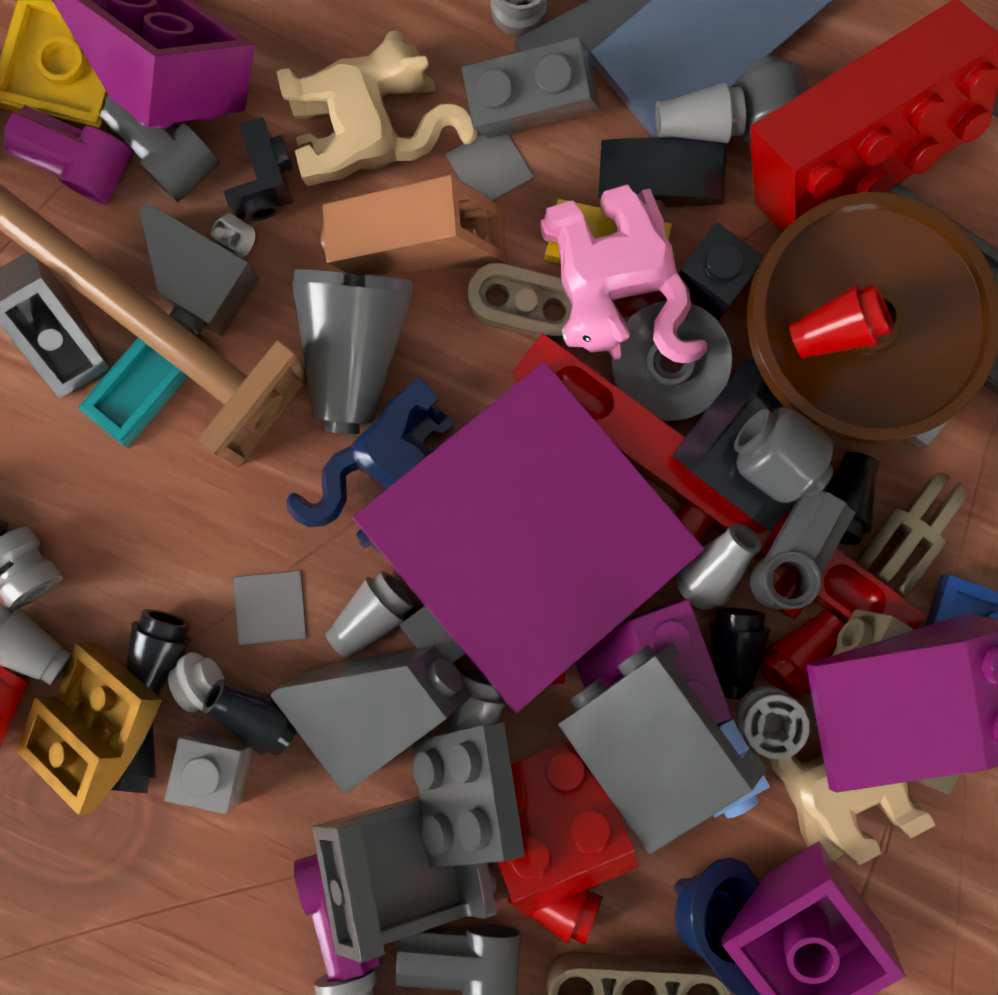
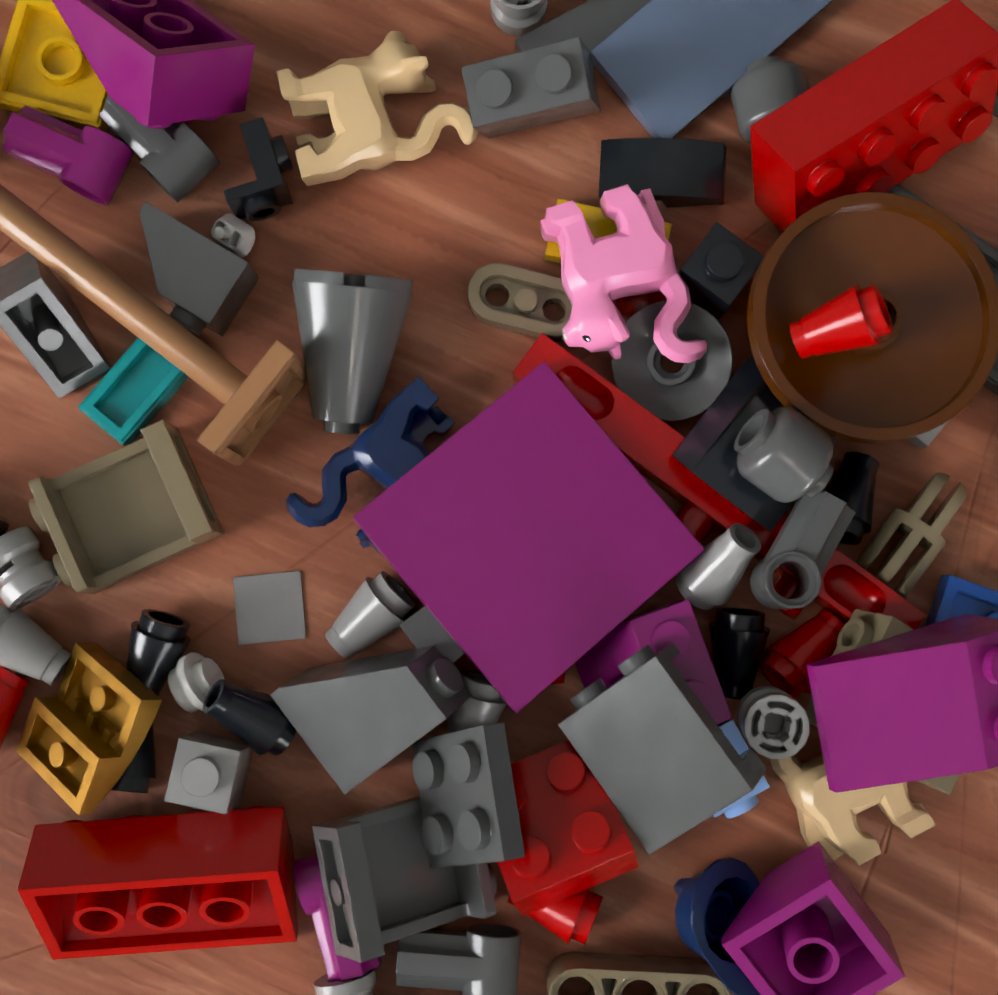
nougat slope [321,175,507,275] -> none
light grey sticker [445,134,534,201] -> none
light grey cone [655,82,746,143] -> none
none -> red slope [18,806,298,960]
none -> dark tan panel [28,419,225,594]

